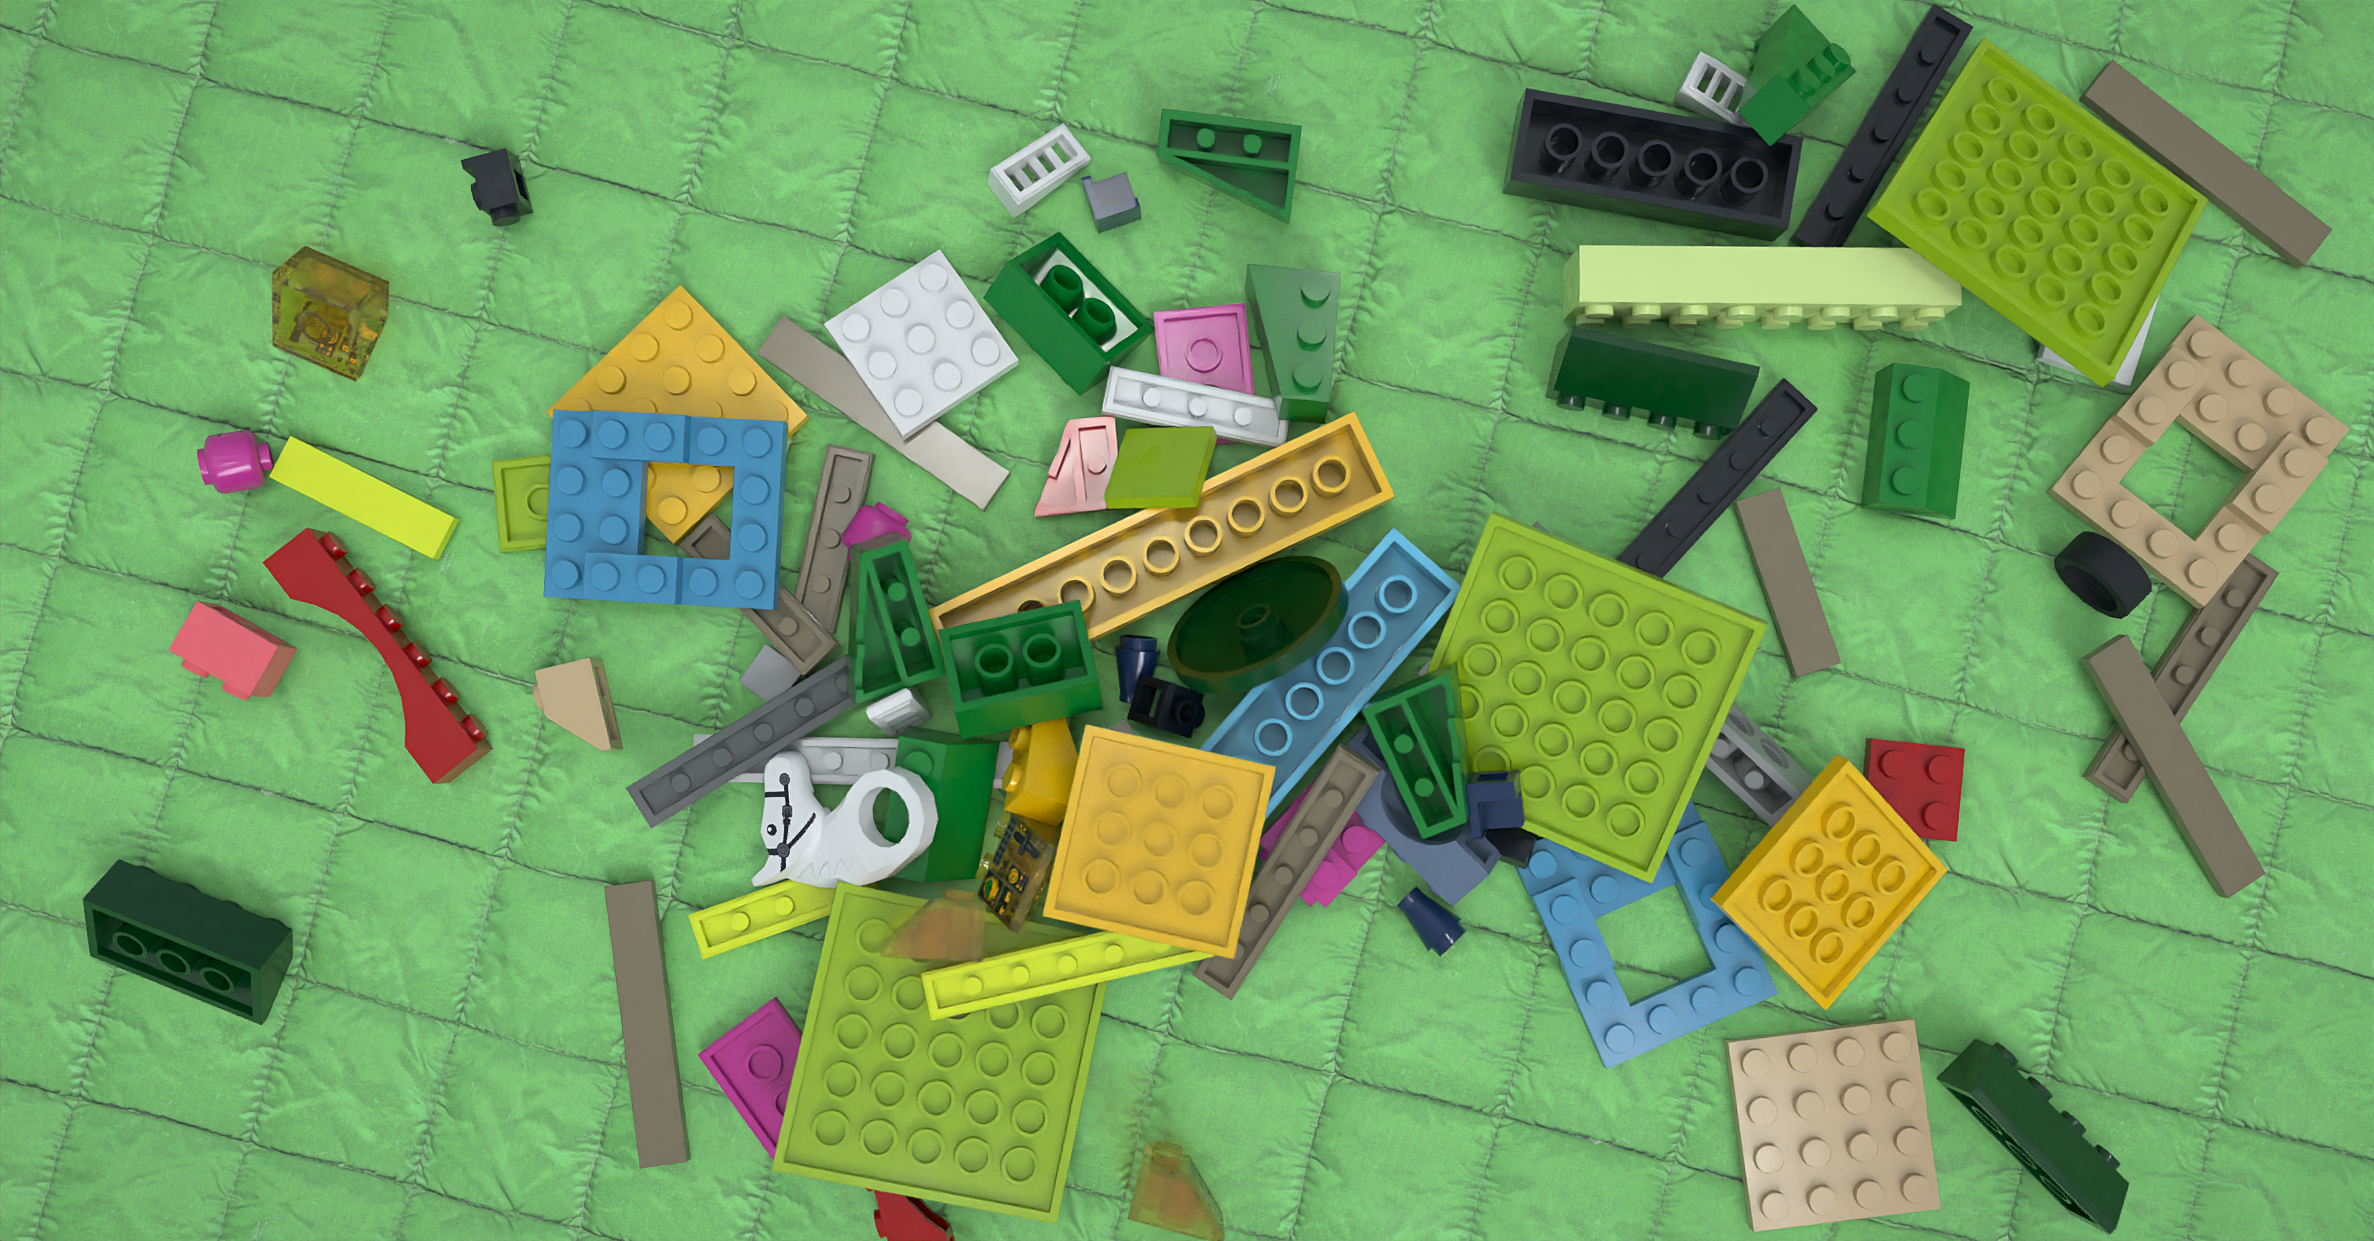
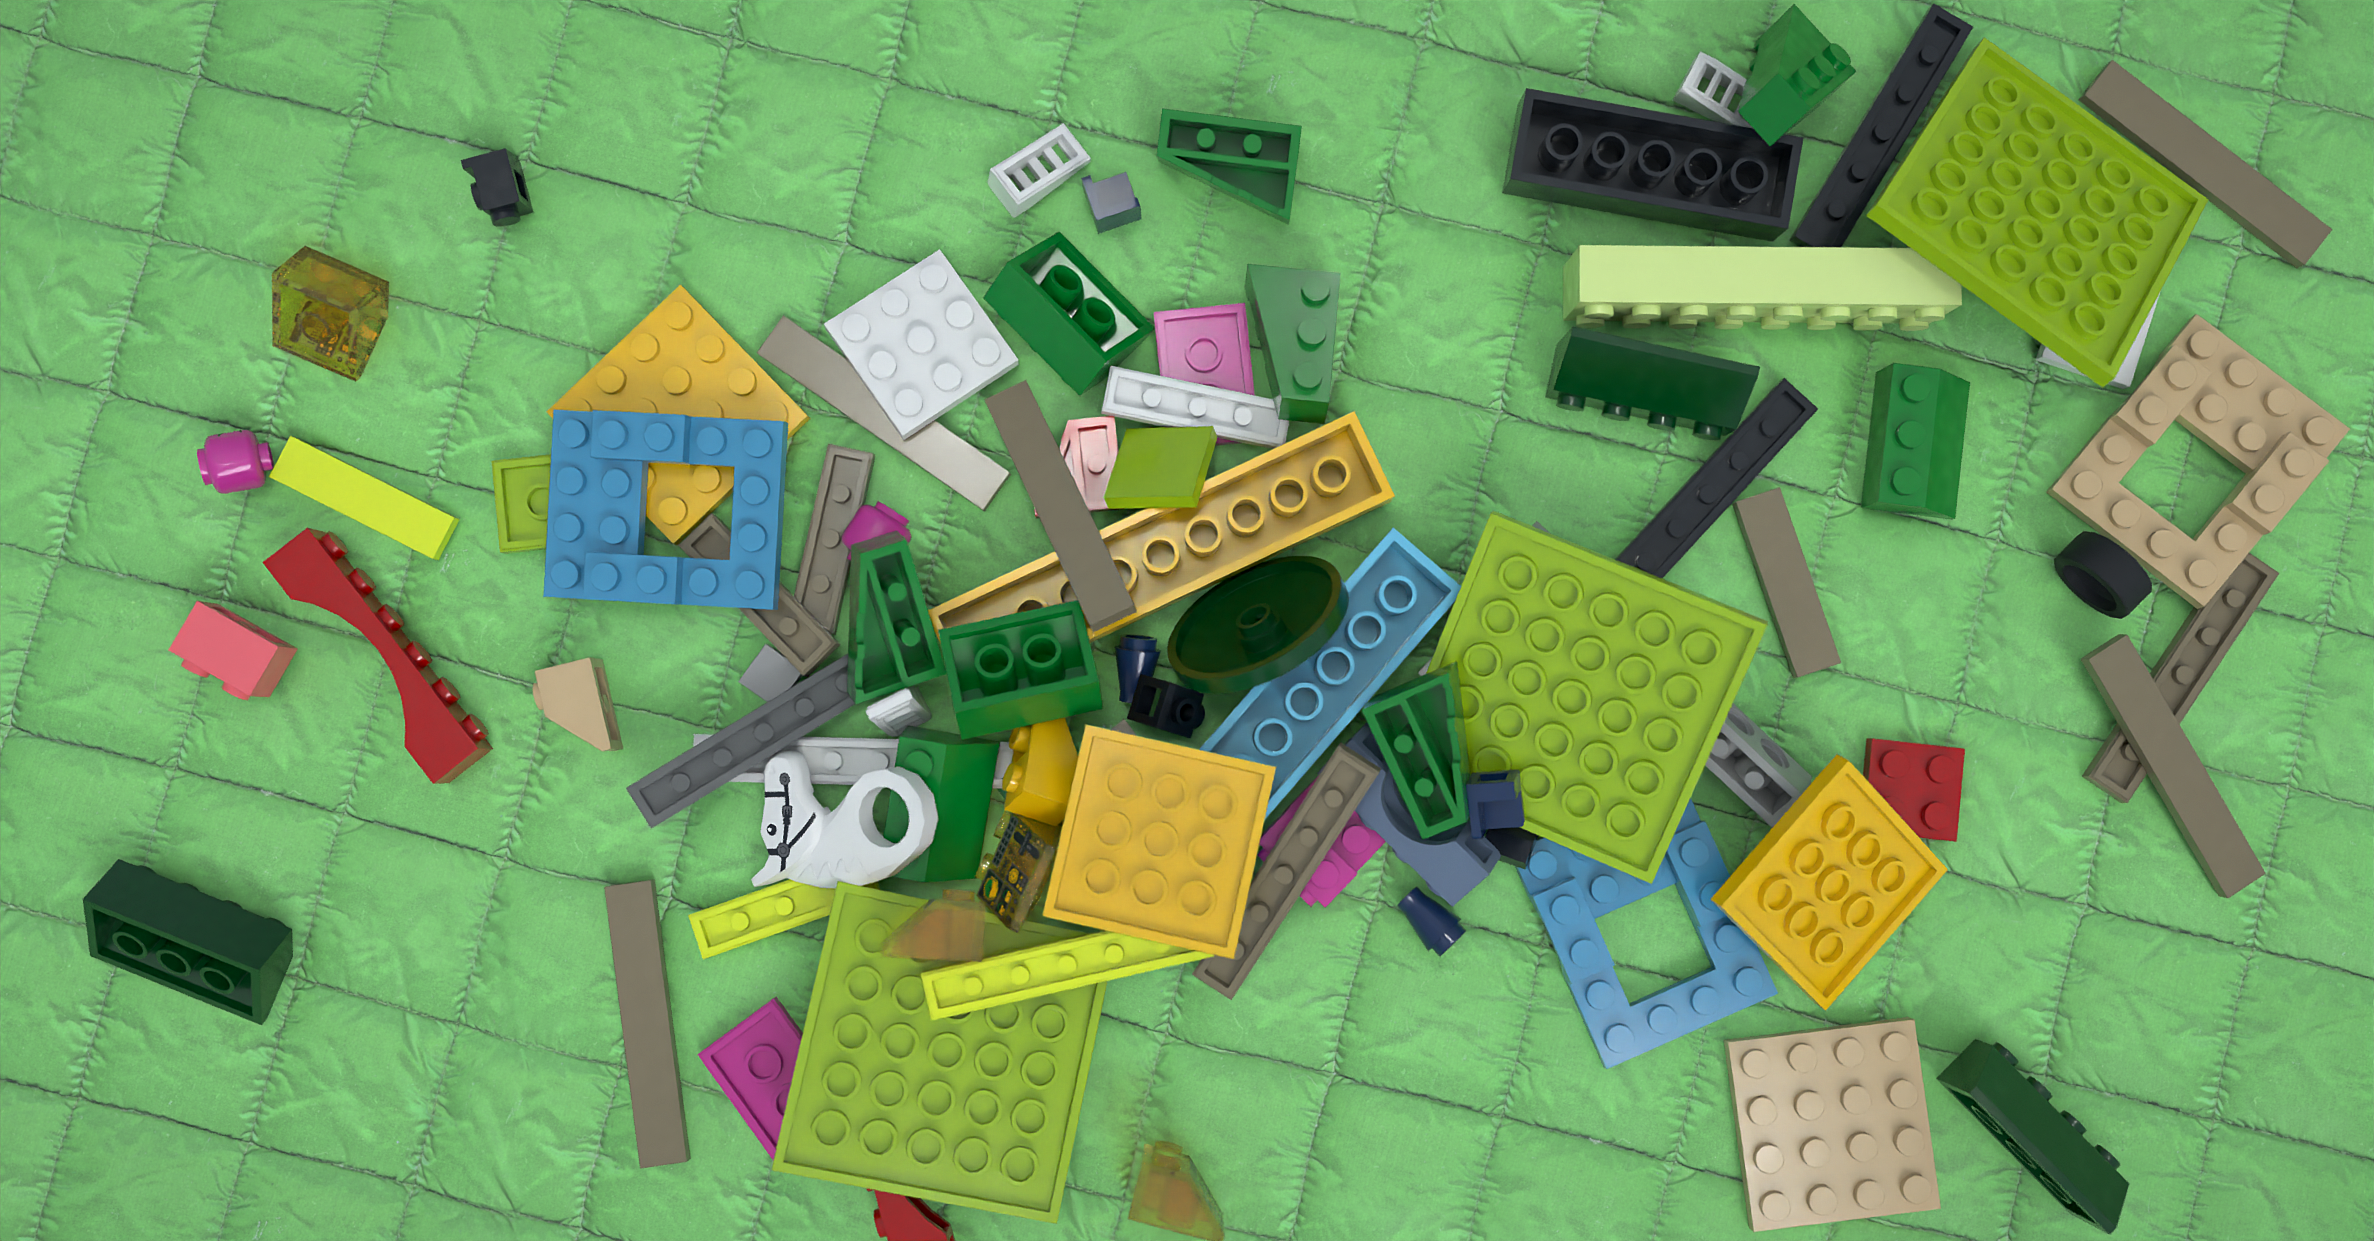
none -> dark tan tile [984,380,1137,632]

